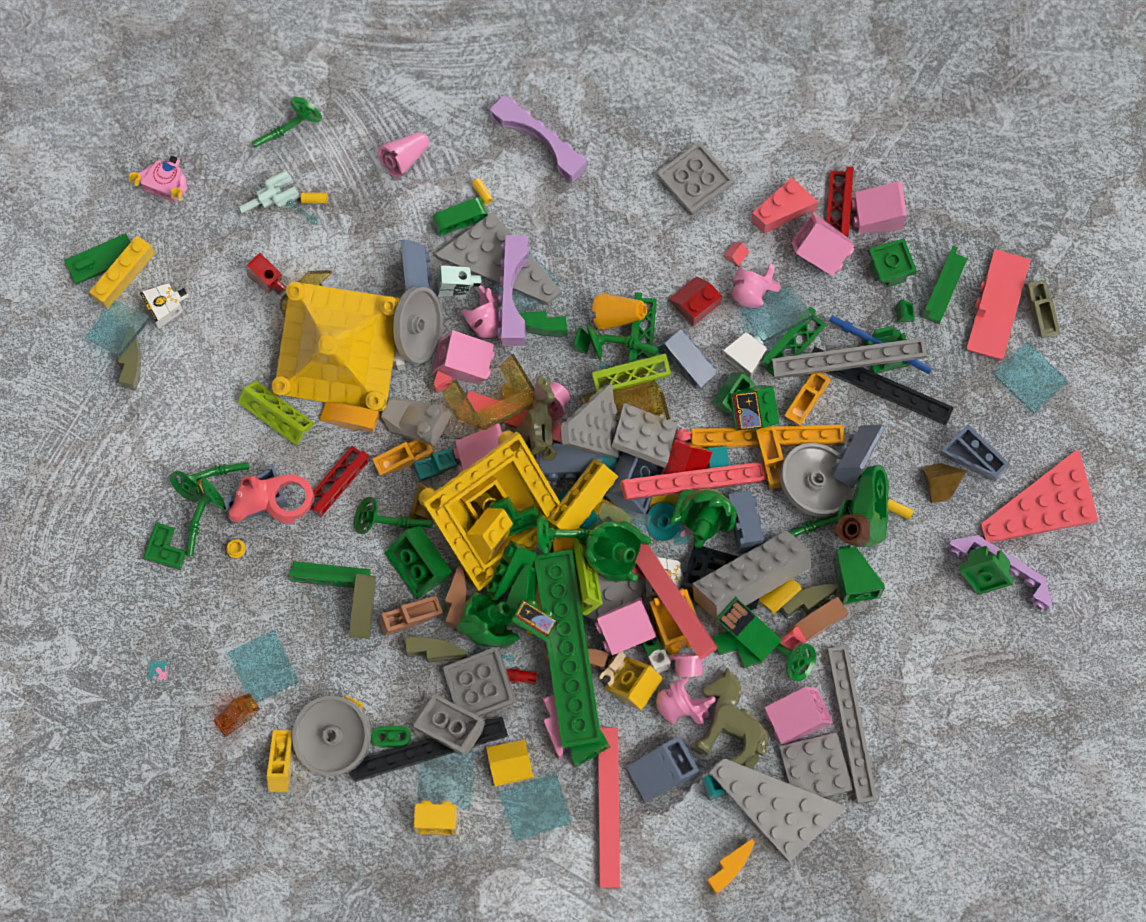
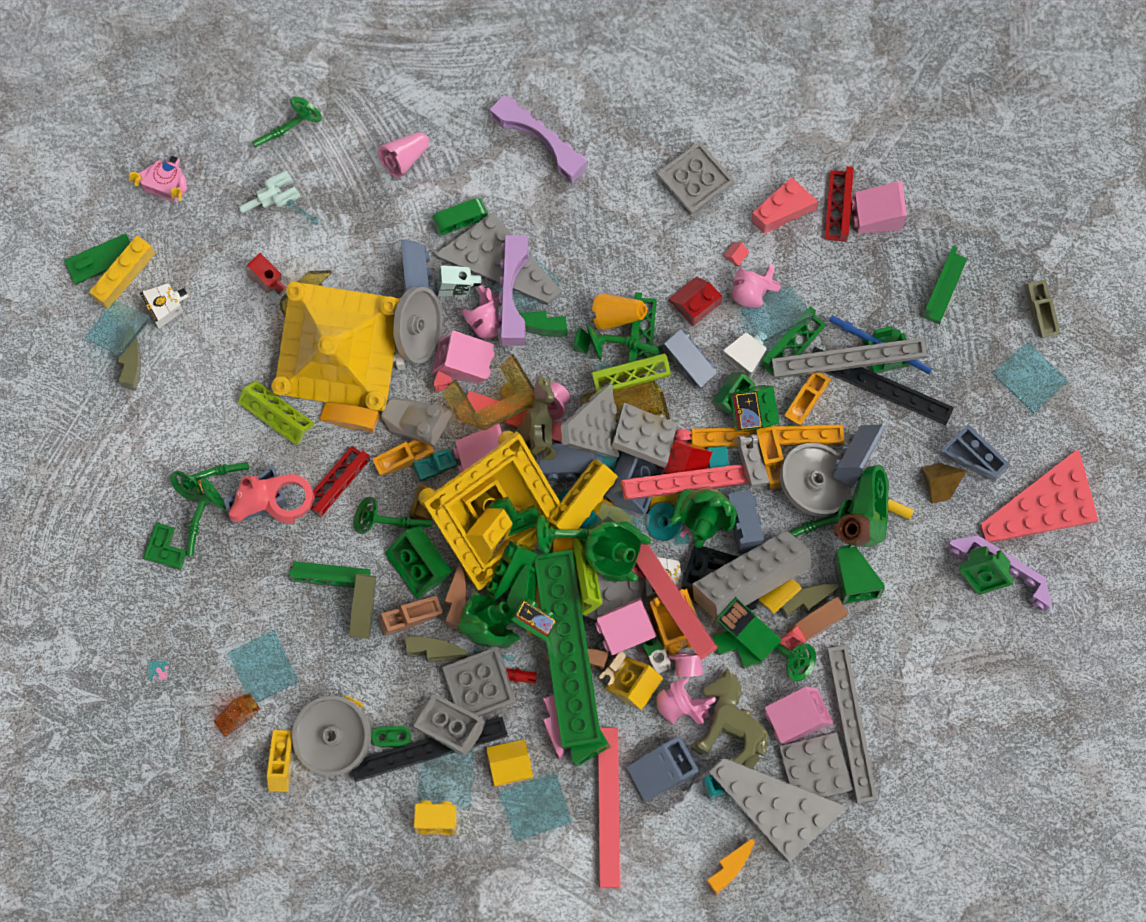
yellow plate [226,539,246,559] -> none
yellow axle [301,192,328,204] -> none
yellow axle [471,178,493,205] -> none
bright pink slope [792,213,854,276] -> none
green panel [868,238,917,287] -> none
green slope [896,299,915,323] -> none
coral bracket [966,249,1030,360] -> none
none -> light grey plate [736,434,769,488]

